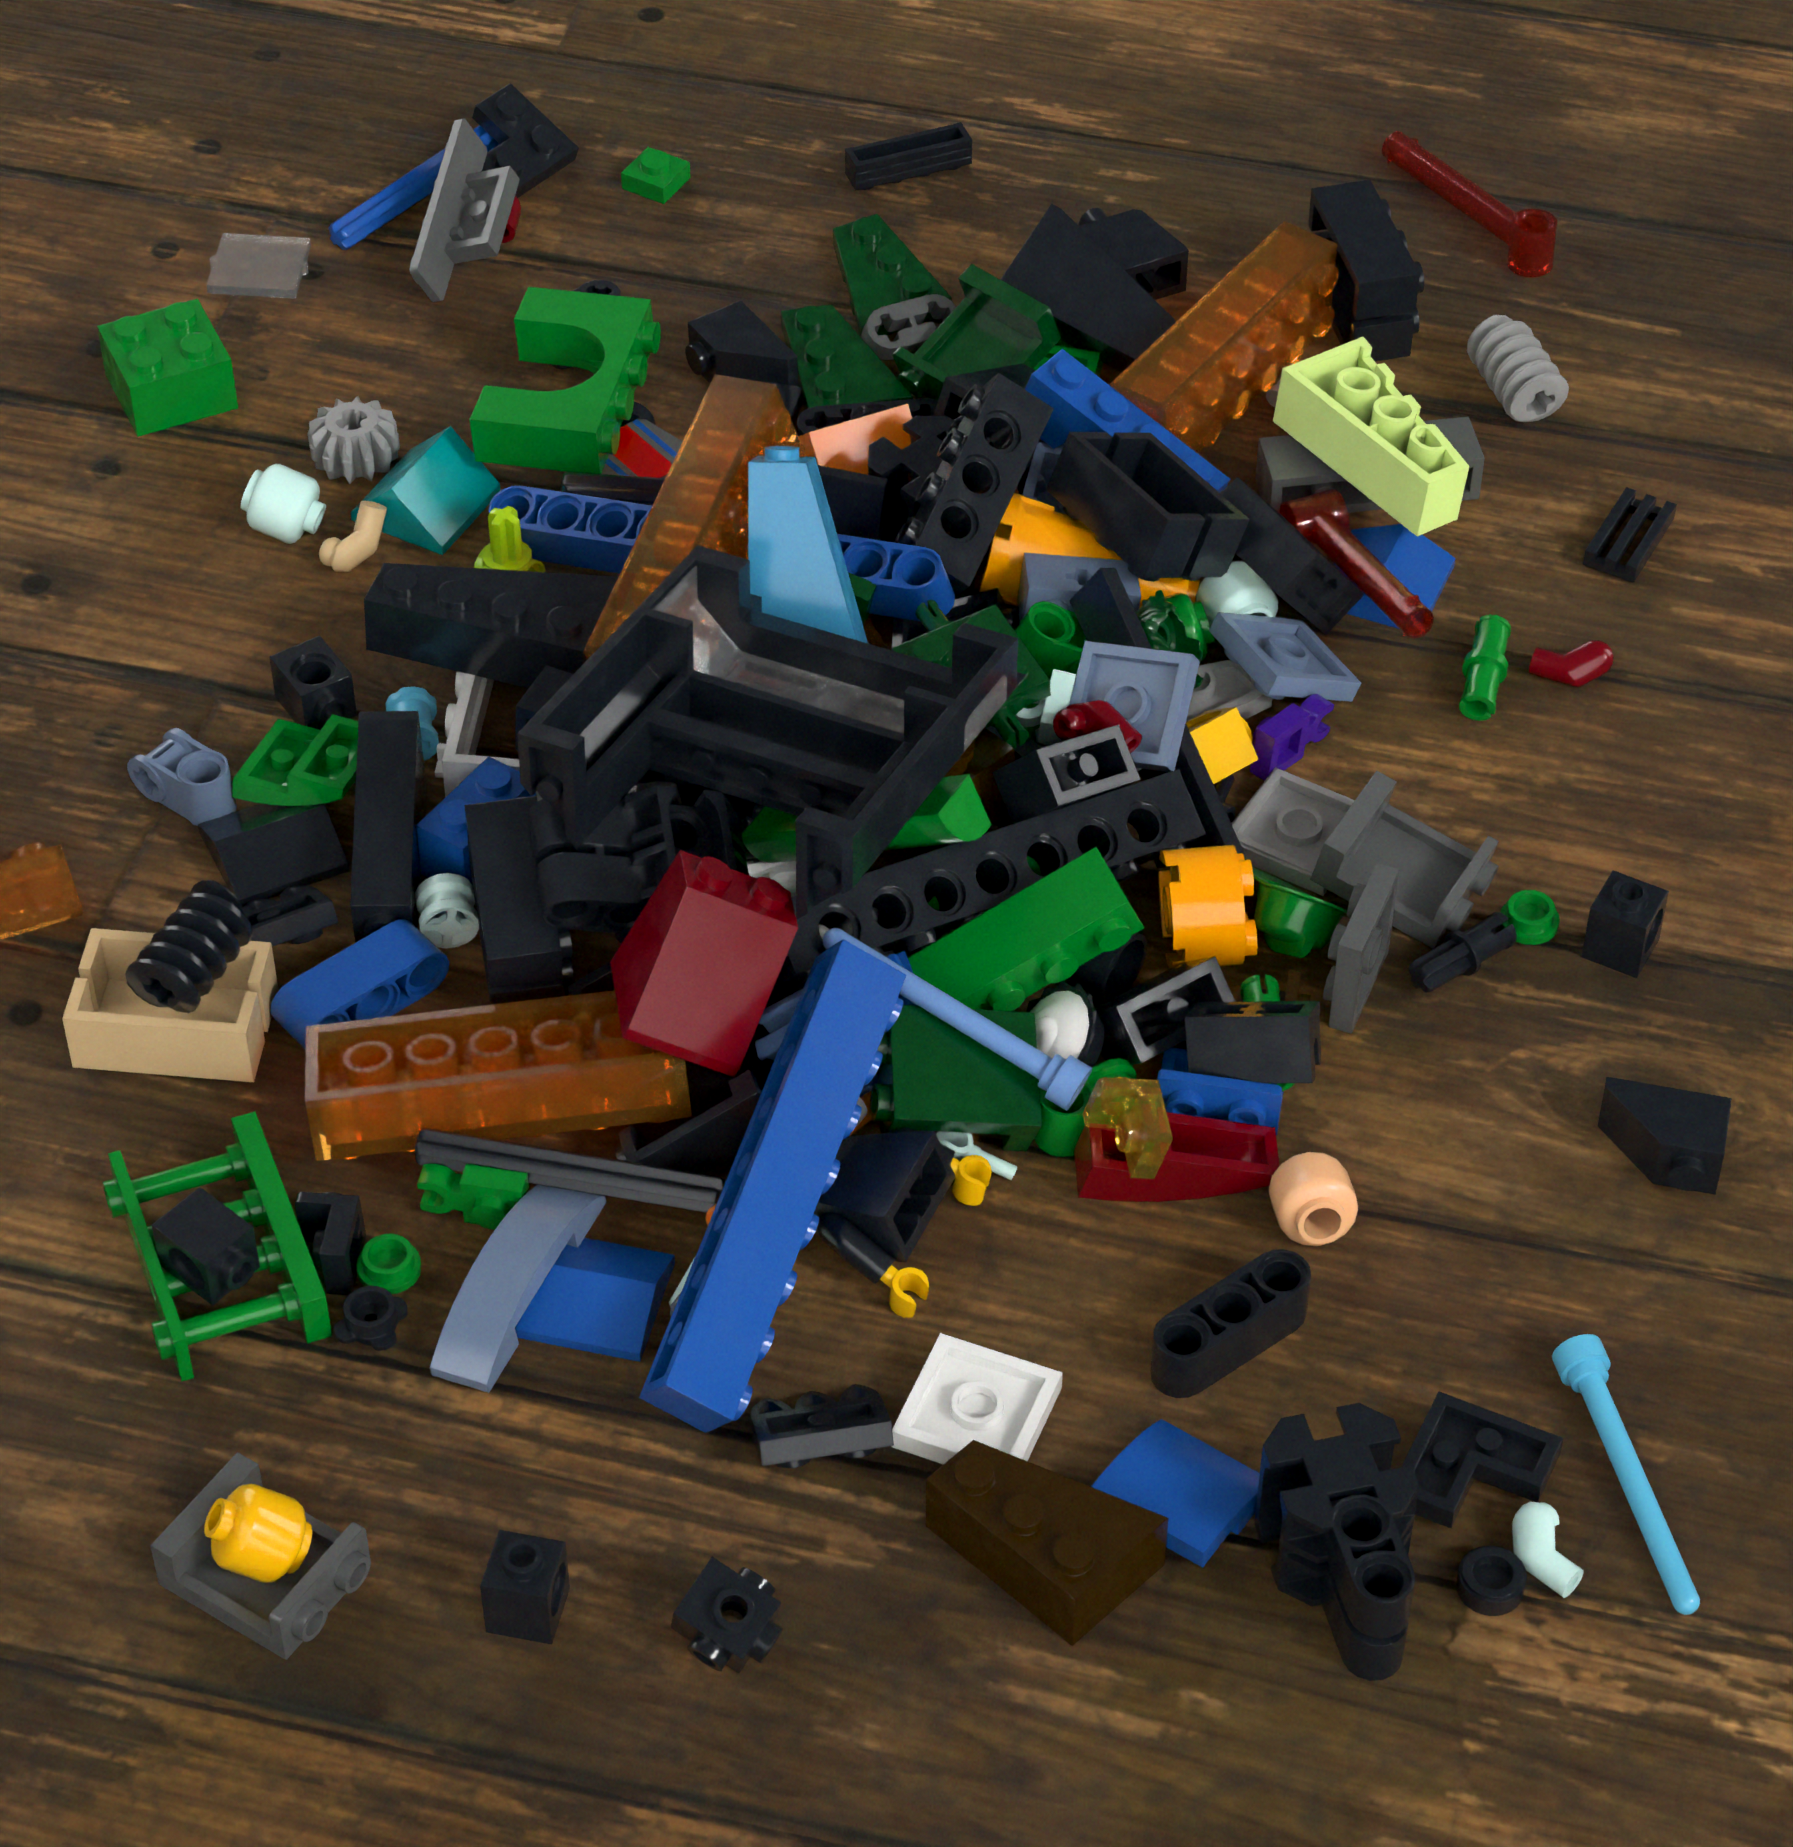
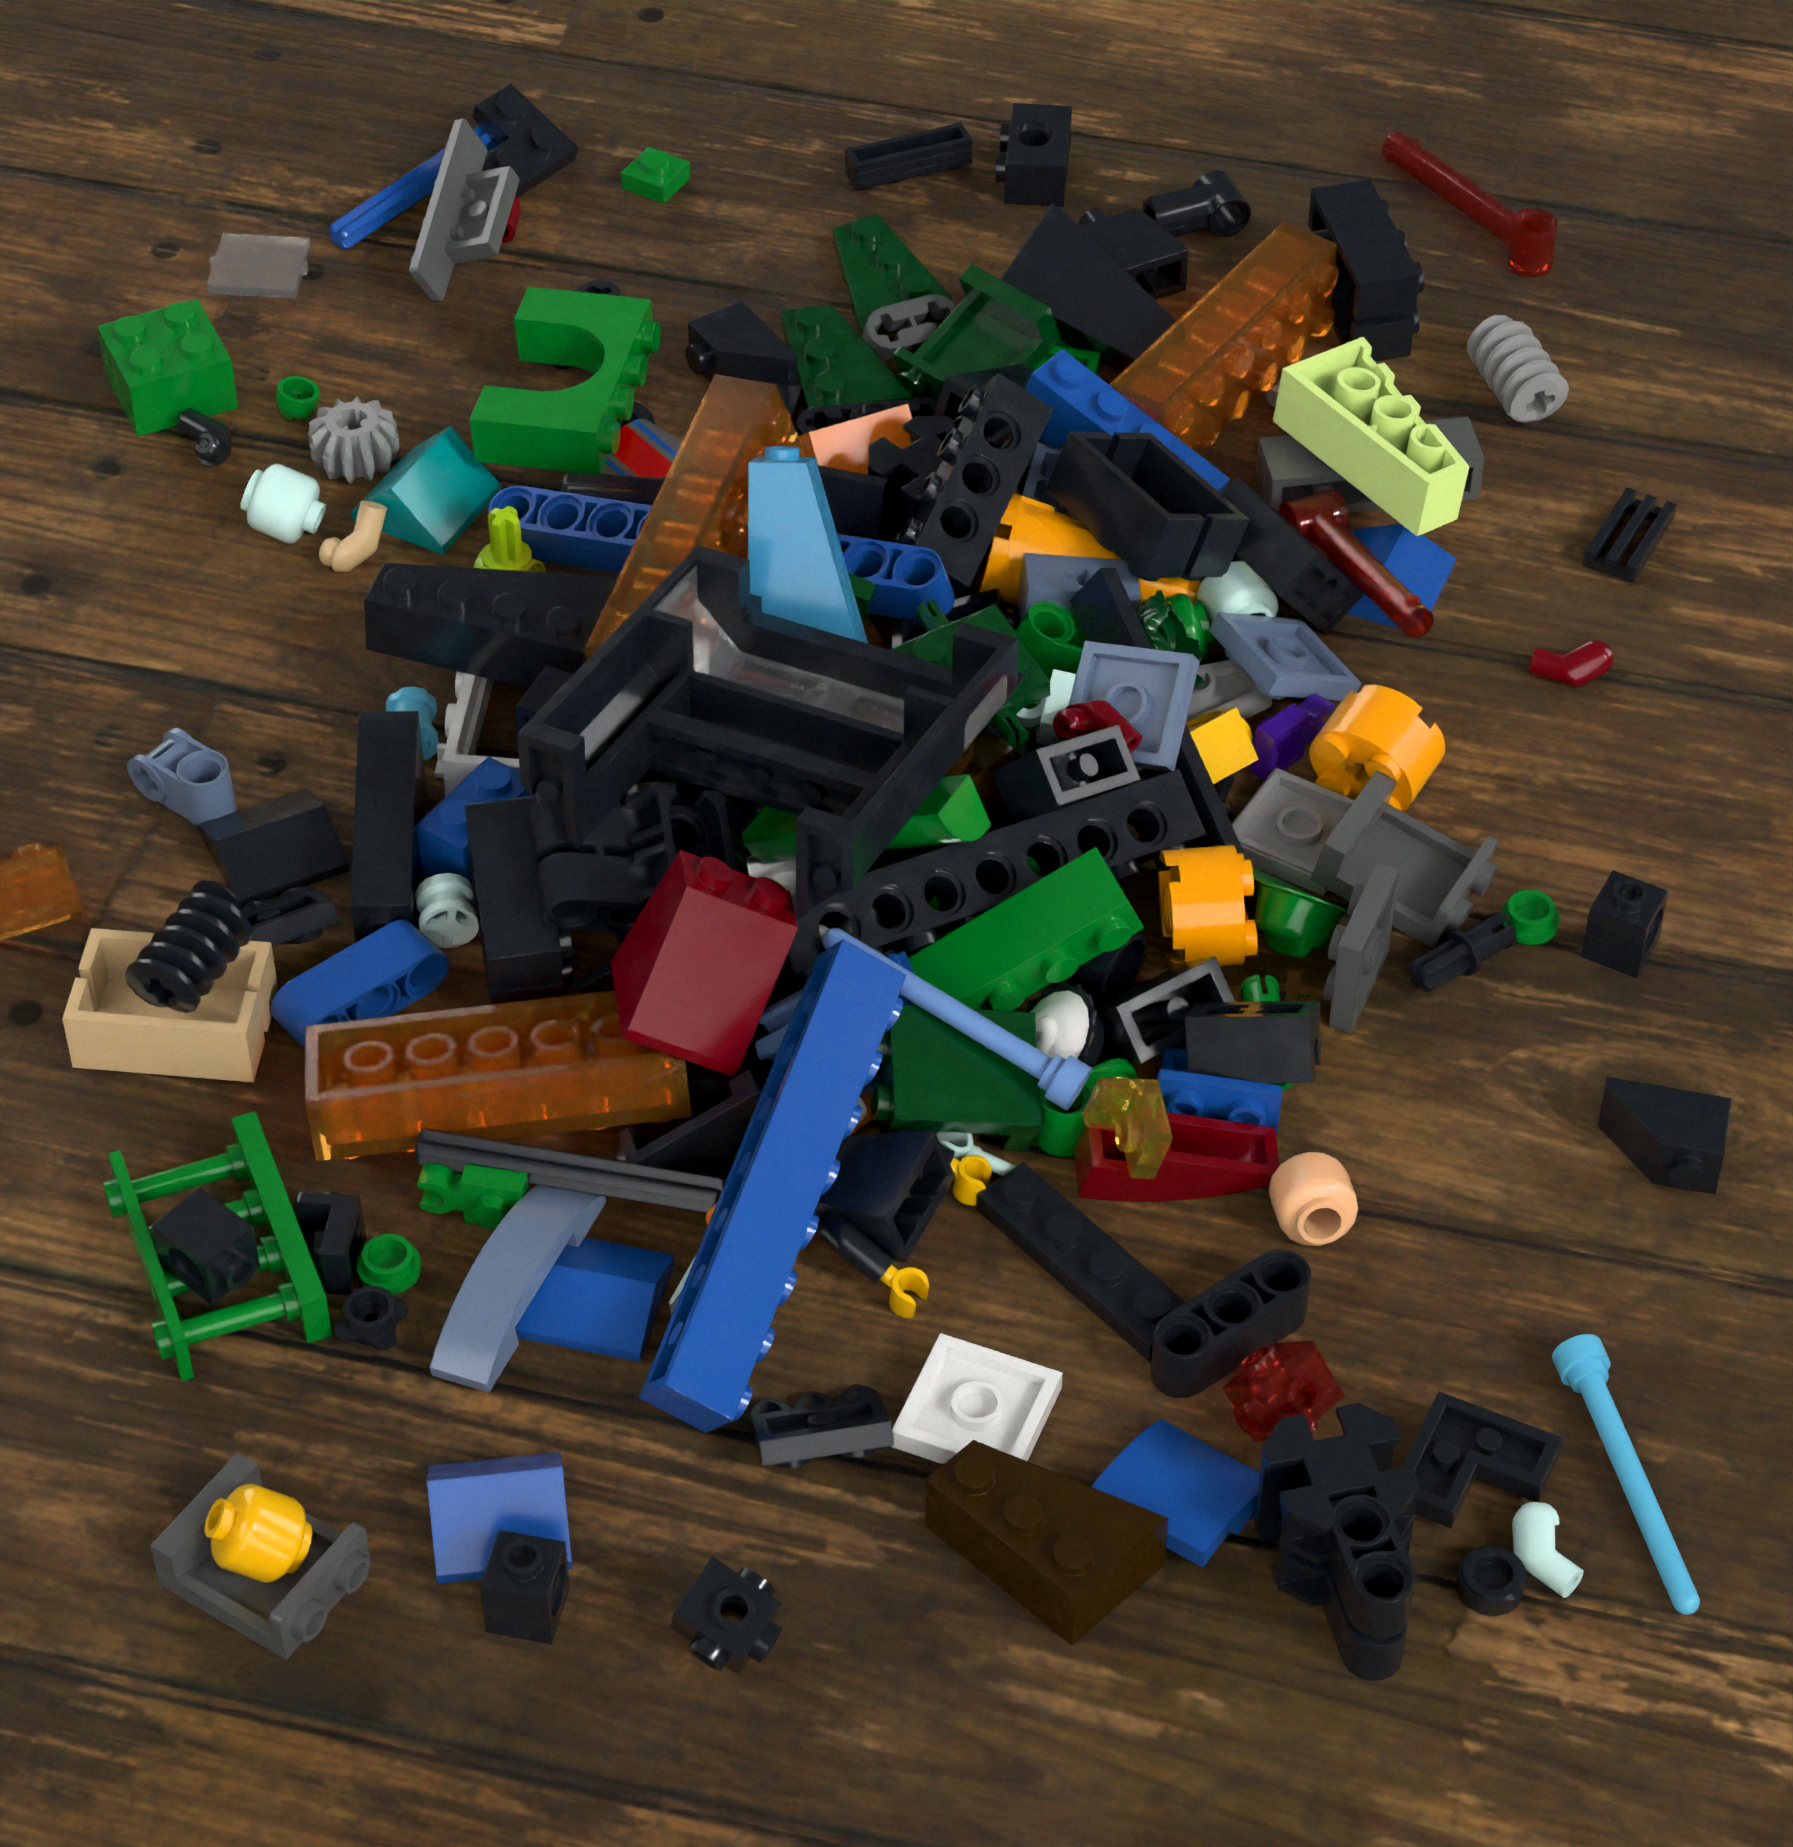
green slope [232,714,358,806] -> none
black brick [269,635,357,730] -> none
green pin [1459,614,1511,721] -> none
none -> black arm [178,408,231,467]
none -> green hinge [276,376,320,422]
none -> slope [427,1452,573,1584]
none -> black plate [976,1162,1186,1362]
none -> black brick [996,103,1072,207]
none -> black piece [1143,170,1251,237]
none -> clear red brick [1222,1341,1345,1442]
none -> light orange brick [1309,684,1445,812]

